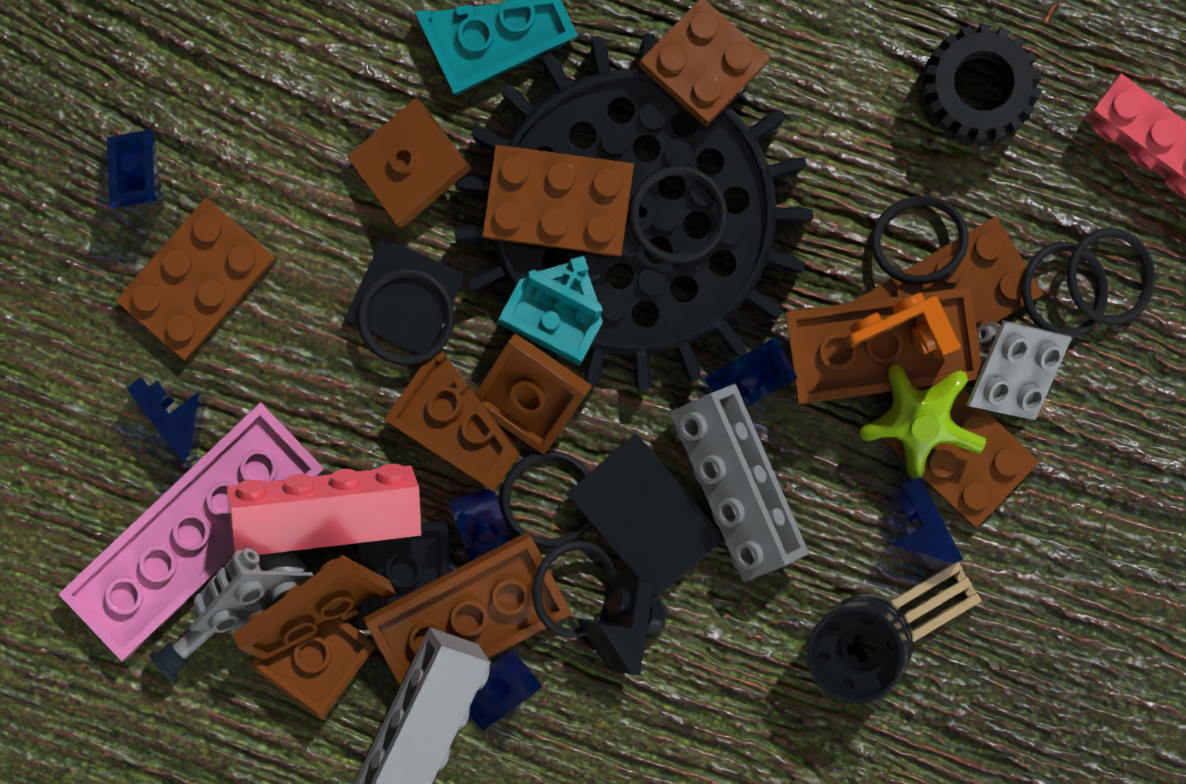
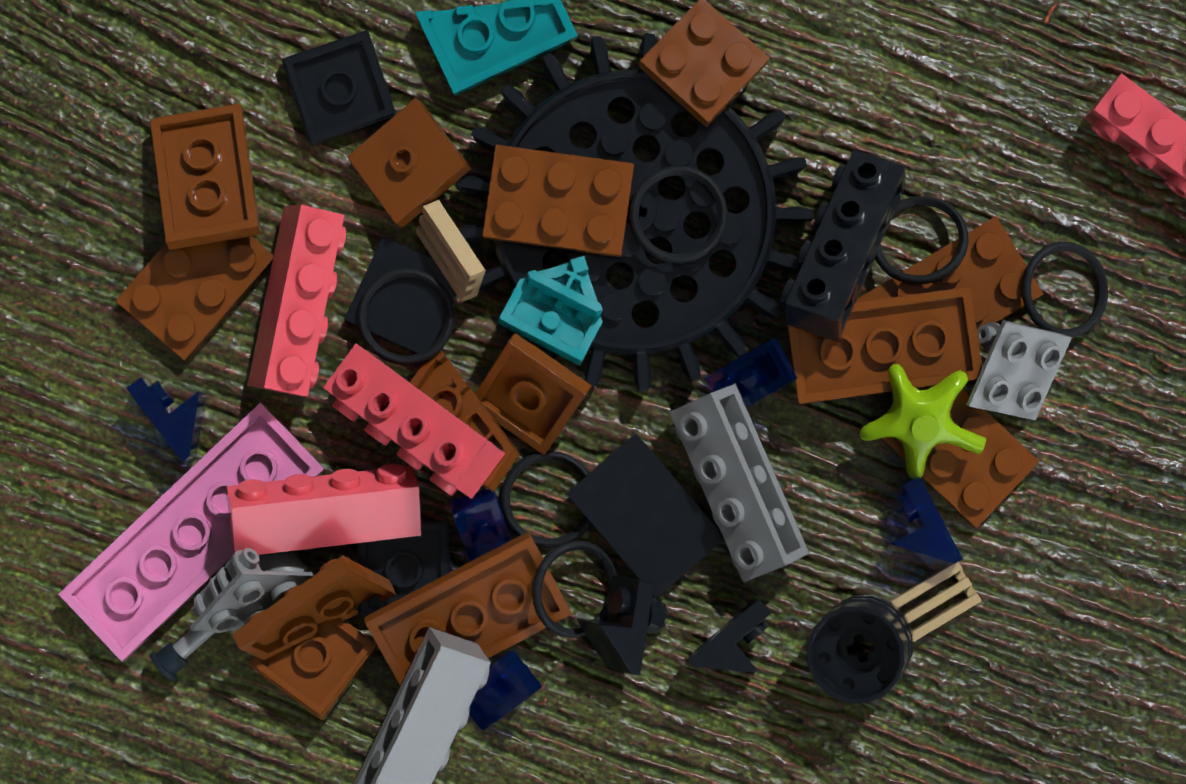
clear blue slope [107,129,165,209] -> none
orange bracket [843,292,961,361] -> none
black tyre [919,24,1041,147] -> none
black tyre [1067,228,1155,325] -> none
none -> dark orange plate [150,103,261,250]
none -> coral brick [247,205,346,397]
none -> black tile [281,30,397,147]
none -> coral brick [323,343,505,499]
none -> tan tile [416,200,486,302]
none -> black slope [686,598,771,673]
none -> black brick [780,149,906,342]

